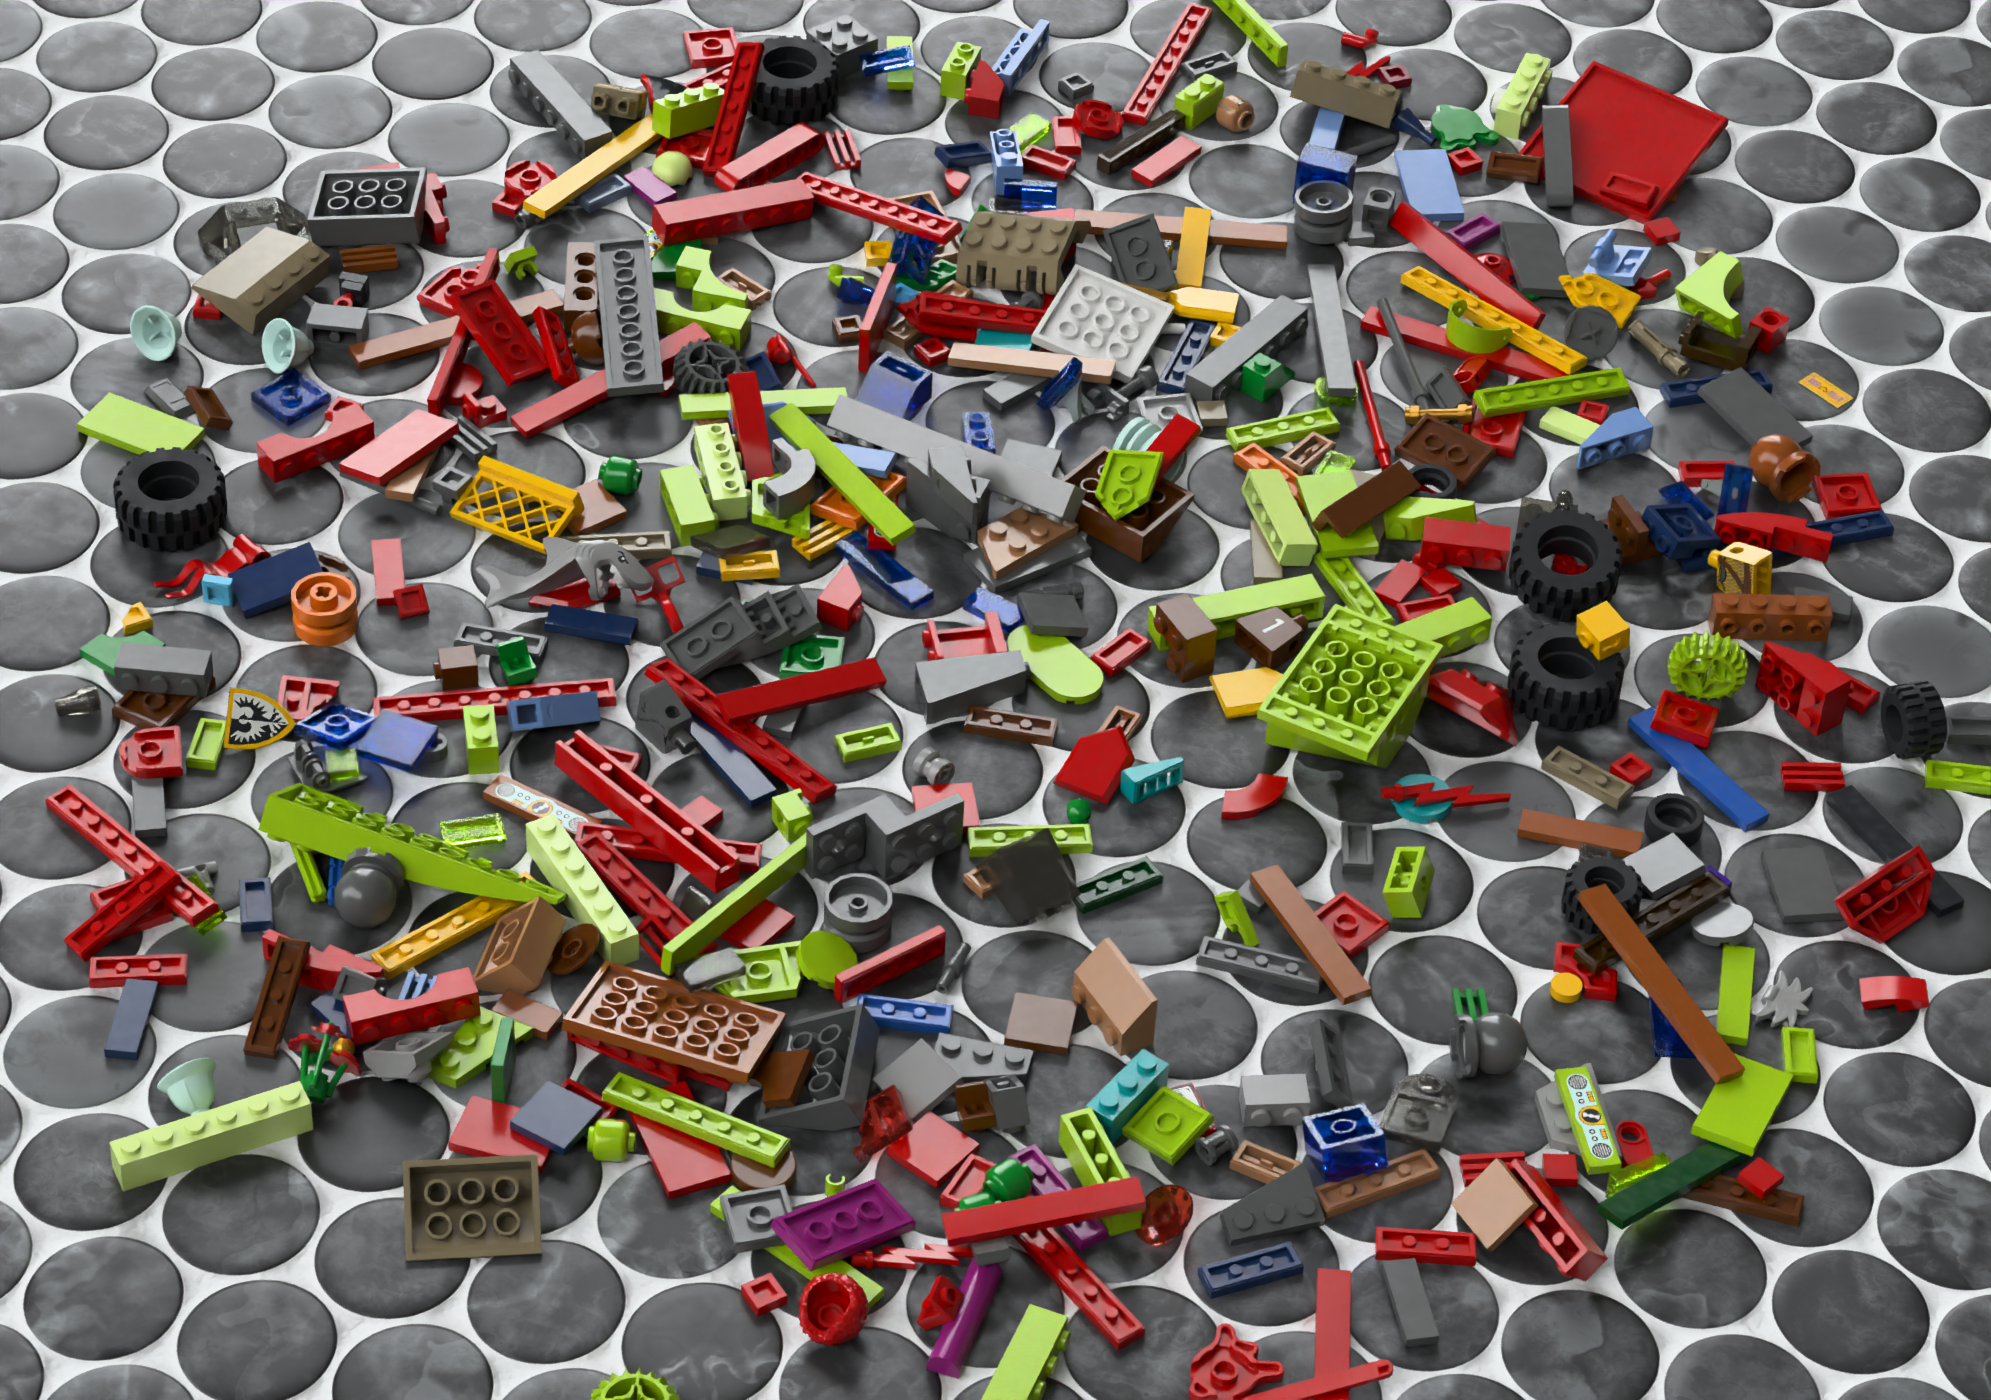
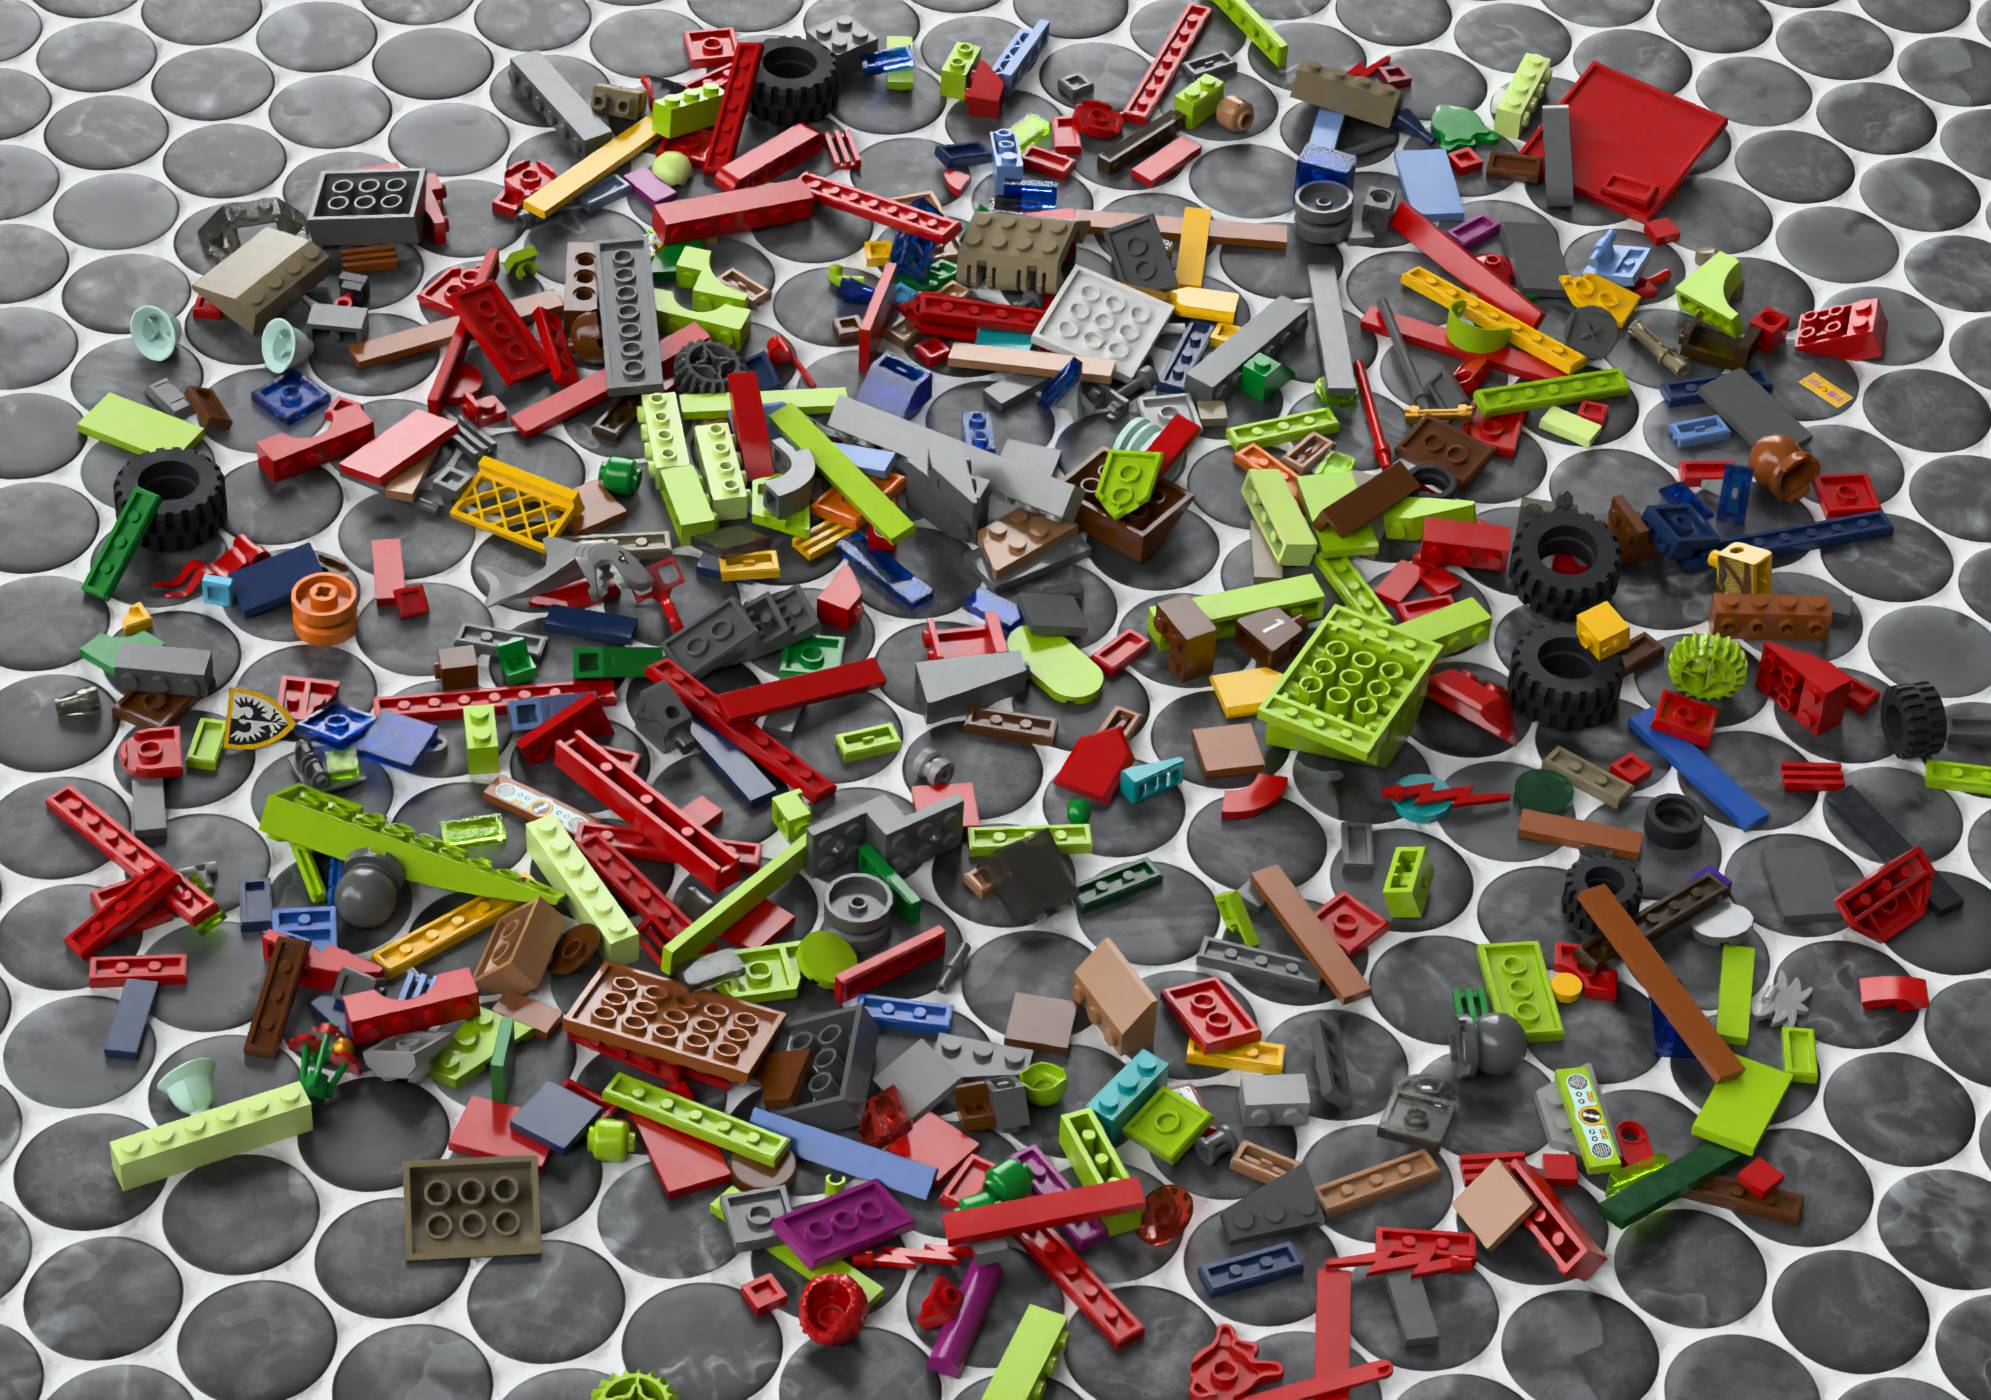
clear blue brick [1302,1103,1388,1183] -> none
red arm [1341,28,1379,49] -> none
medium blue slope [1577,407,1654,469] -> none
tile [1622,833,1707,900] -> none
red slope [1714,512,1834,562] -> none
none -> green tile [80,486,163,602]
none -> wing [272,906,337,952]
none -> red wing [515,691,615,766]
none -> green slope [573,647,663,679]
none -> dark brown tile [592,392,659,443]
none -> yellowish green brick [637,392,690,489]
none -> tile [749,1107,939,1200]
none -> green tile [858,843,921,925]
none -> lime hair [1019,1062,1068,1106]
none -> red tile [1160,976,1262,1055]
none -> yellow tile [1186,1038,1286,1075]
none -> tile [1192,723,1265,778]
none -> red piece [1325,1249,1472,1279]
none -> lime tile [1476,941,1565,1043]
none -> clear green tile [1513,769,1574,816]
none -> reddish brown tile [1619,632,1665,678]
none -> medium blue tile [1667,414,1731,449]
none -> red slope [1794,298,1888,362]

